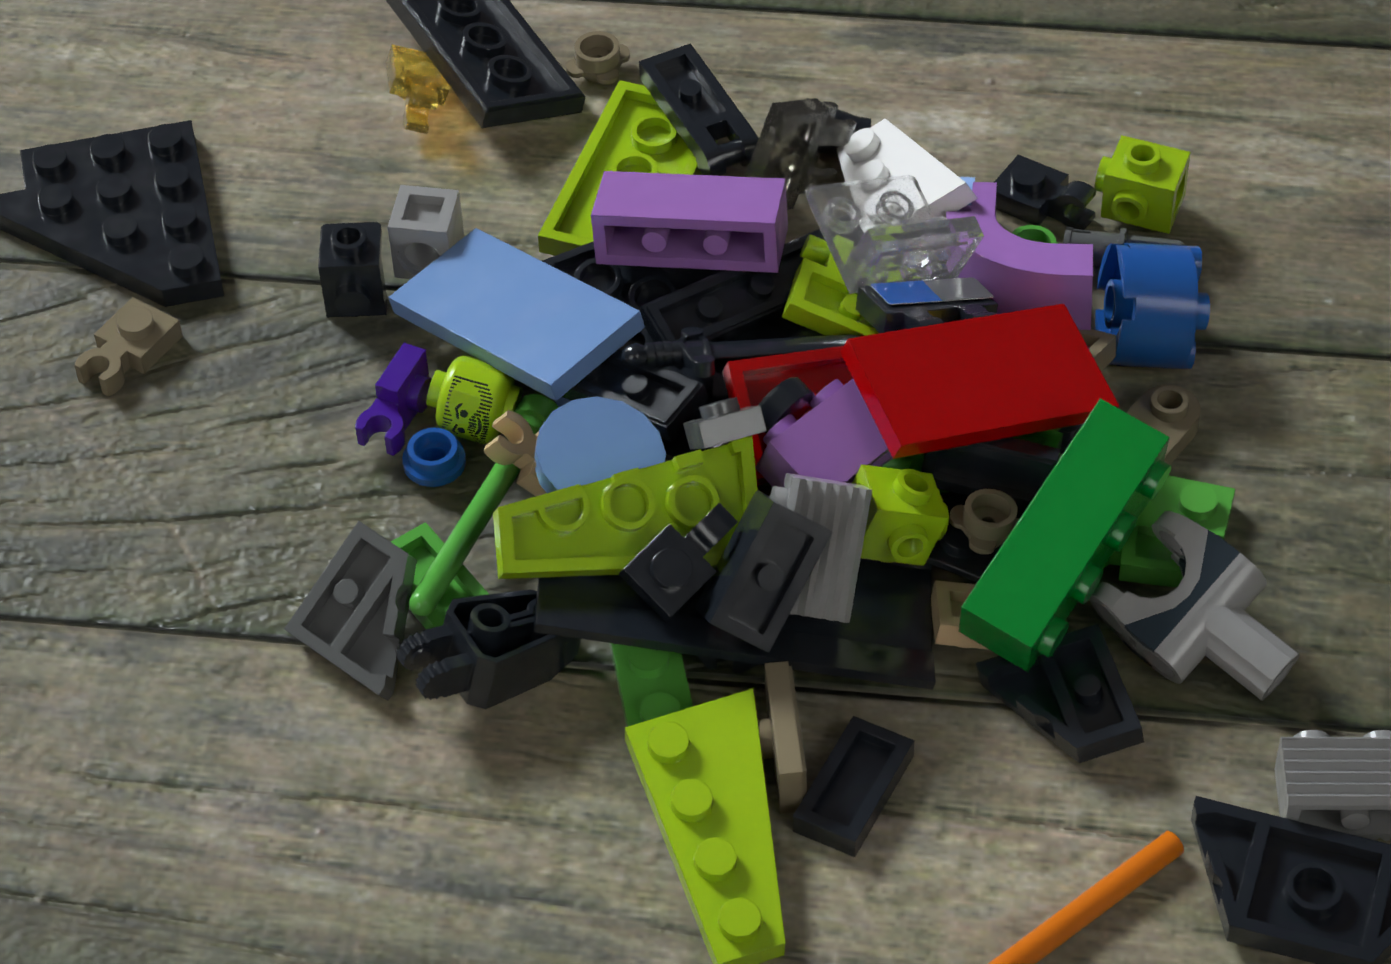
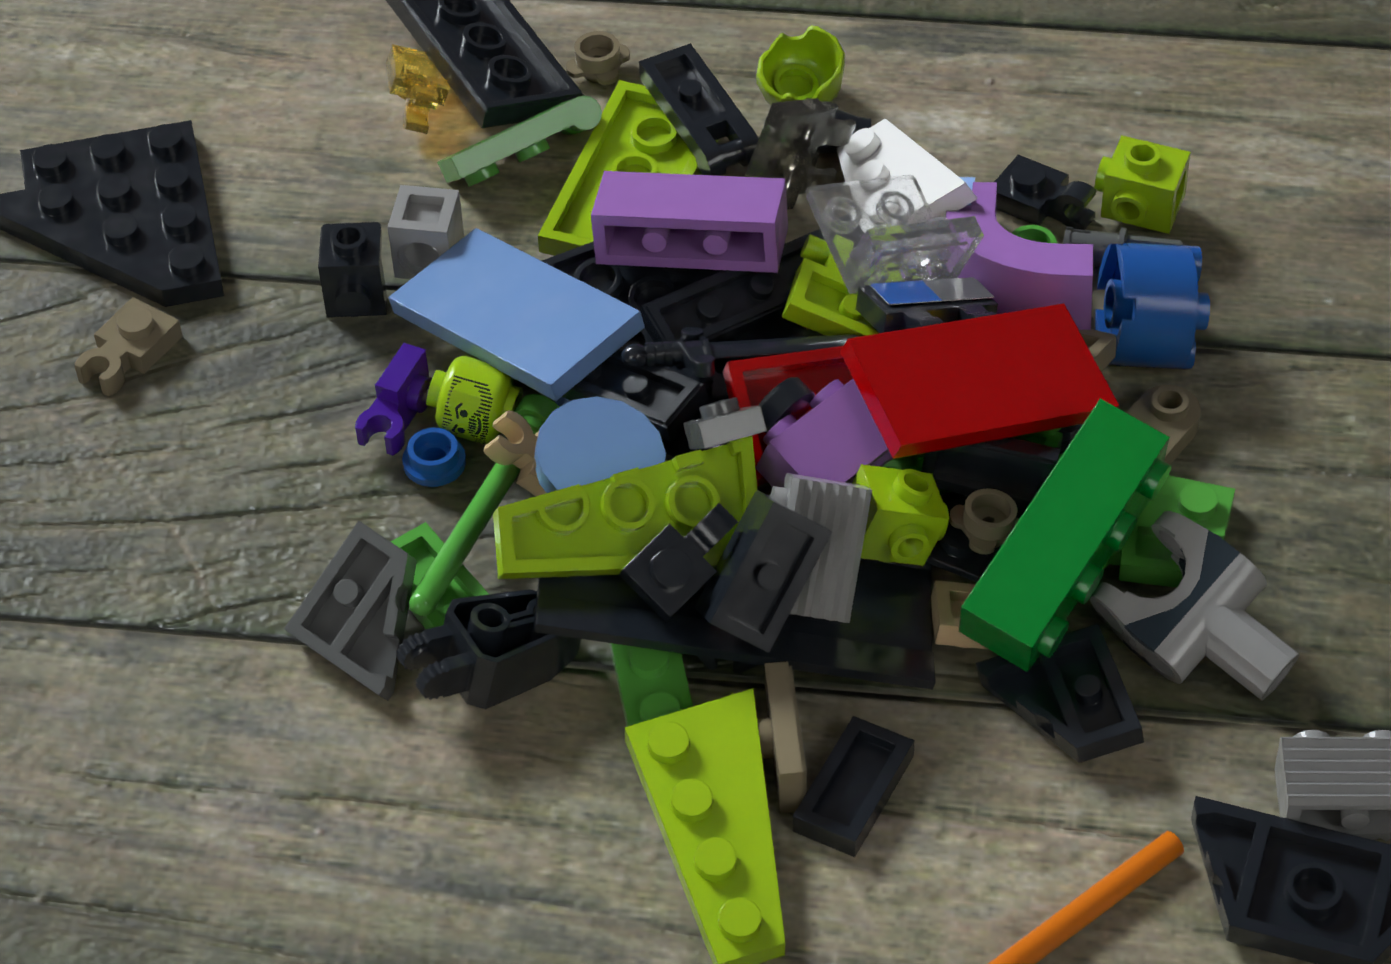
none -> bright green plate [437,95,602,187]
none -> lime hair [756,25,845,113]

